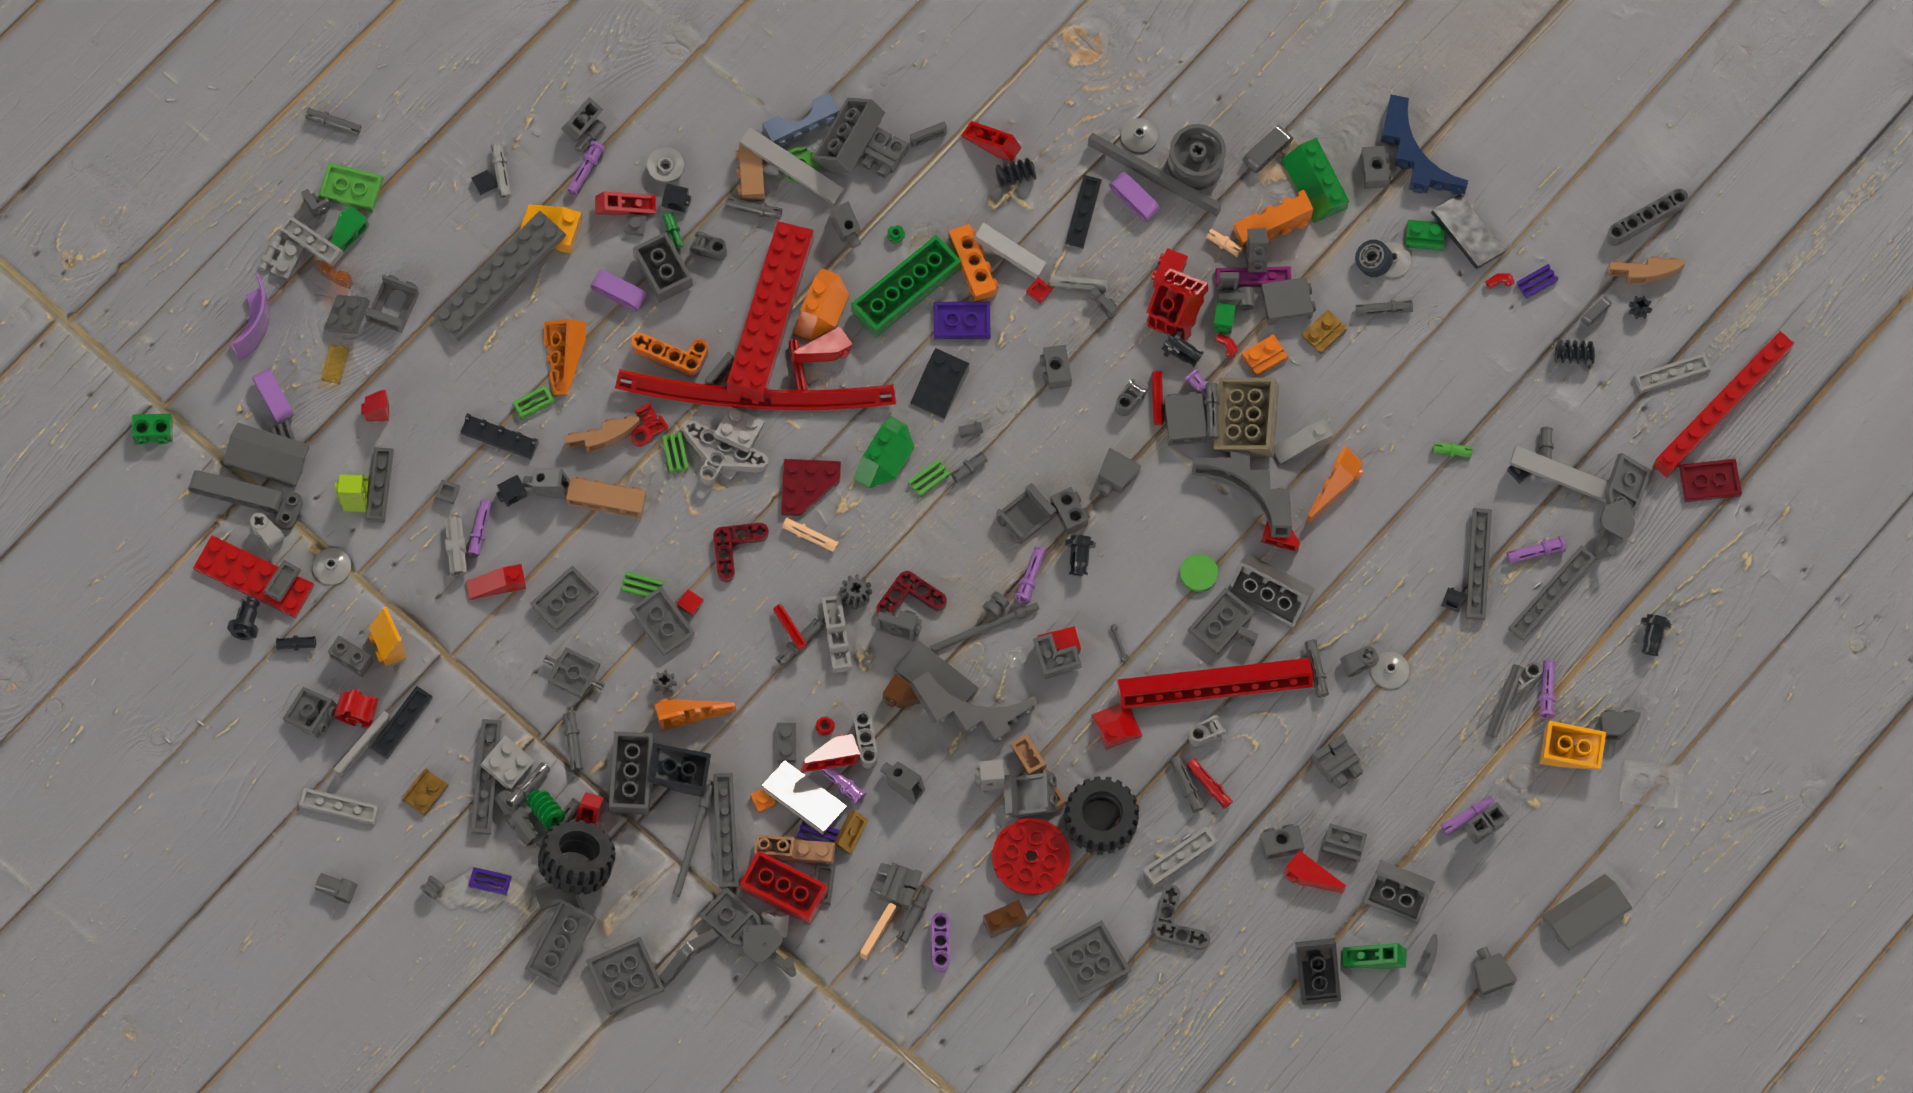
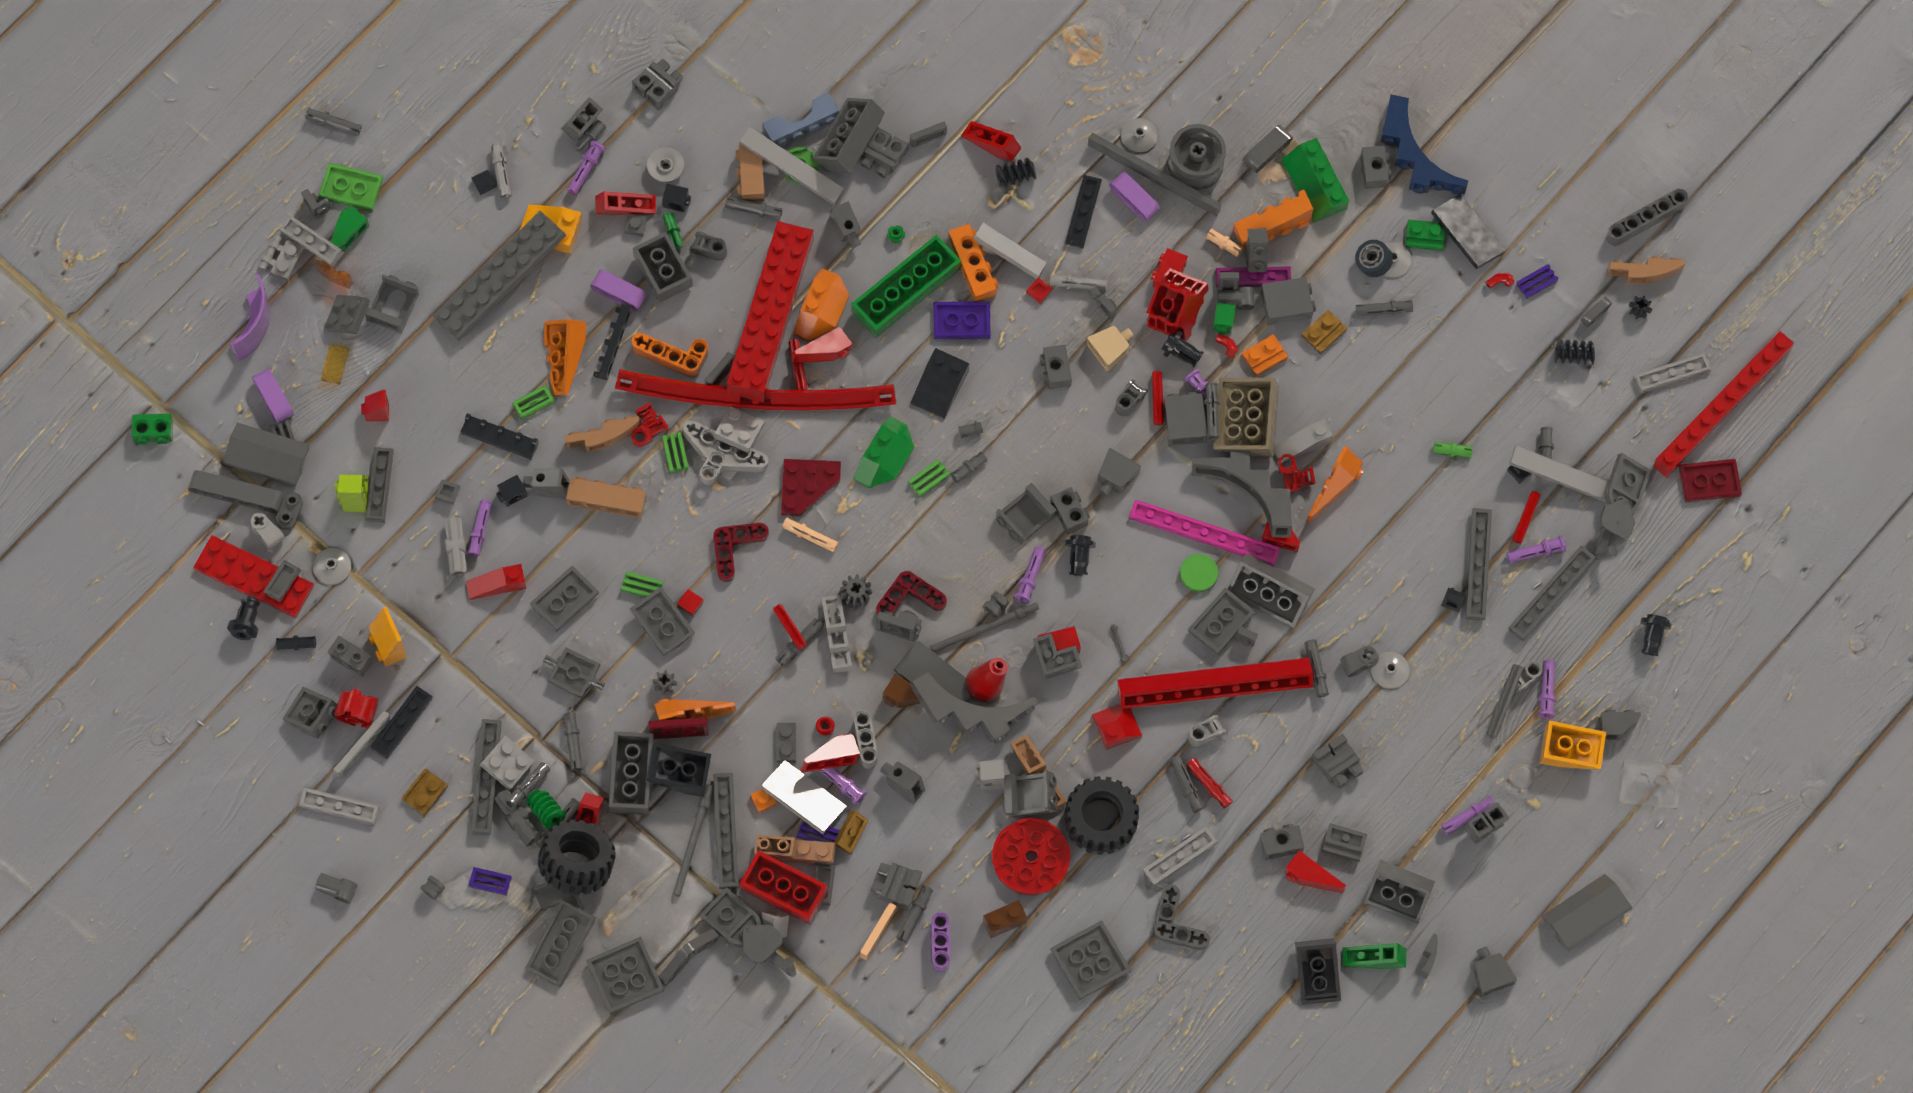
none -> black hinge [593,304,631,381]
none -> dark grey hips [632,59,683,111]
none -> dark red tile [649,717,709,739]
none -> red cone [965,657,1008,702]
none -> tan torso [1086,326,1134,372]
none -> dark pink tile [1129,500,1280,567]
none -> red piece [1277,454,1316,492]
none -> red axle [1512,491,1541,544]

